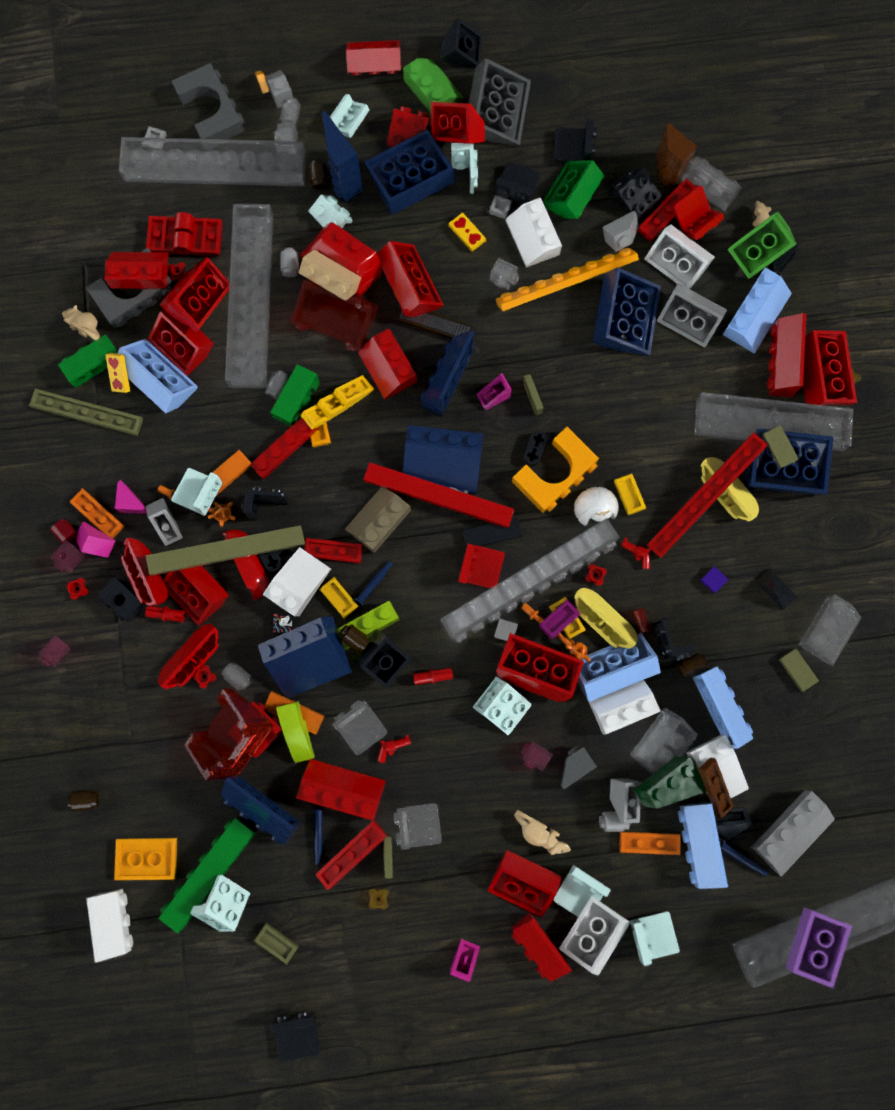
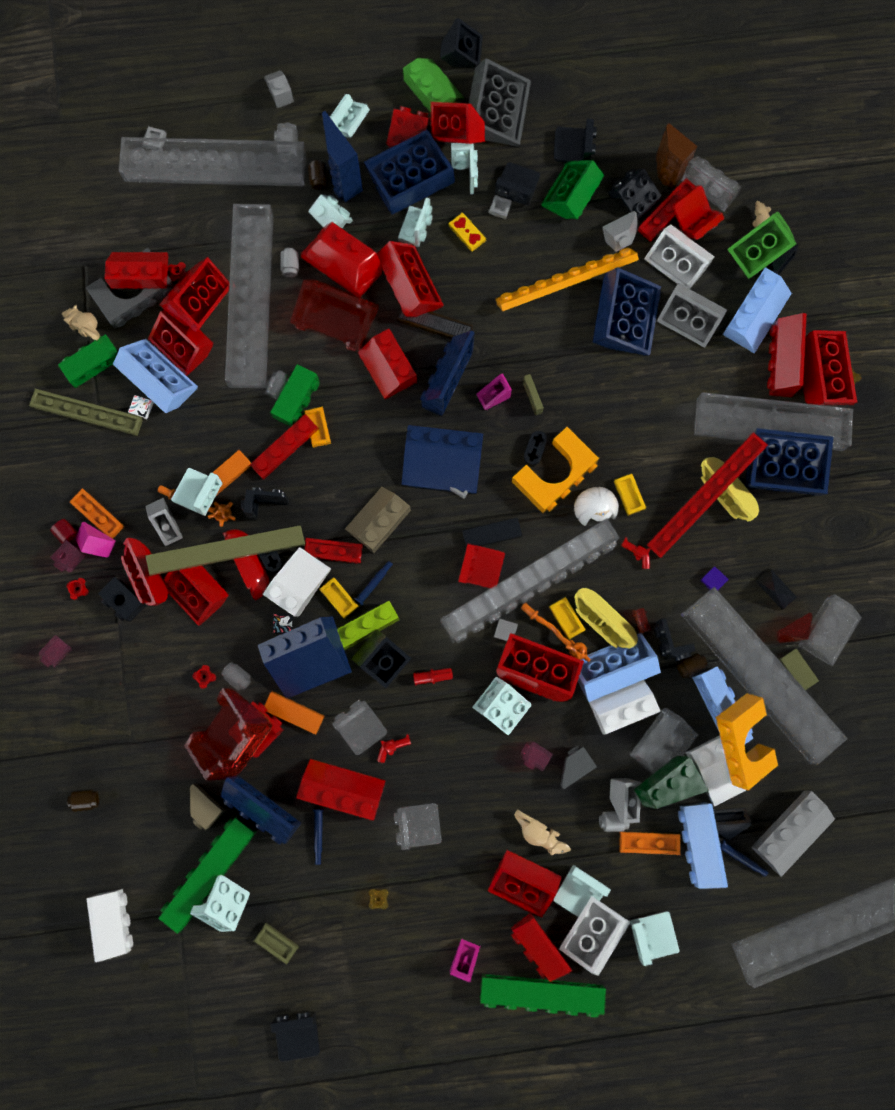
yellow tile [105,353,130,393] -> none
light orange tile [114,838,177,880] -> none
dark pink slope [115,480,147,514] -> none
red axle [145,606,185,623] -> none
red plate [146,212,223,256] -> none
red brick [158,624,219,689] -> none
dark grey arch [172,63,244,149] -> none
light orange tile [255,71,269,94] -> none
lime slope [276,701,315,763] -> none
clear brick [280,97,301,127] -> none
tan brick [299,250,361,301] -> none
yellow slope [301,375,374,430] -> none
red plate [315,821,387,890] -> none
dark brown brick [339,624,370,652] -> none
slope [346,40,401,75] -> none
red tile [363,463,514,528] -> none
olive tile [383,835,393,878] -> none
clear brick [489,258,519,290] -> none
white slope [506,198,562,268] -> none
magenta tile [539,600,581,640] -> none
red plate [585,564,607,586] -> none
reddish brown tile [698,757,734,819] -> none
olive tile [762,425,798,469] -> none
medium lavender brick [785,907,852,988] -> none
none -> tile [128,395,154,419]
none -> dark tan slope [190,783,225,829]
none -> light aqua bracket [398,198,433,247]
none -> green brick [480,974,606,1017]
none -> clear brick [681,587,848,764]
none -> light orange arch [716,693,778,790]
none -> clear red slope [777,613,813,643]

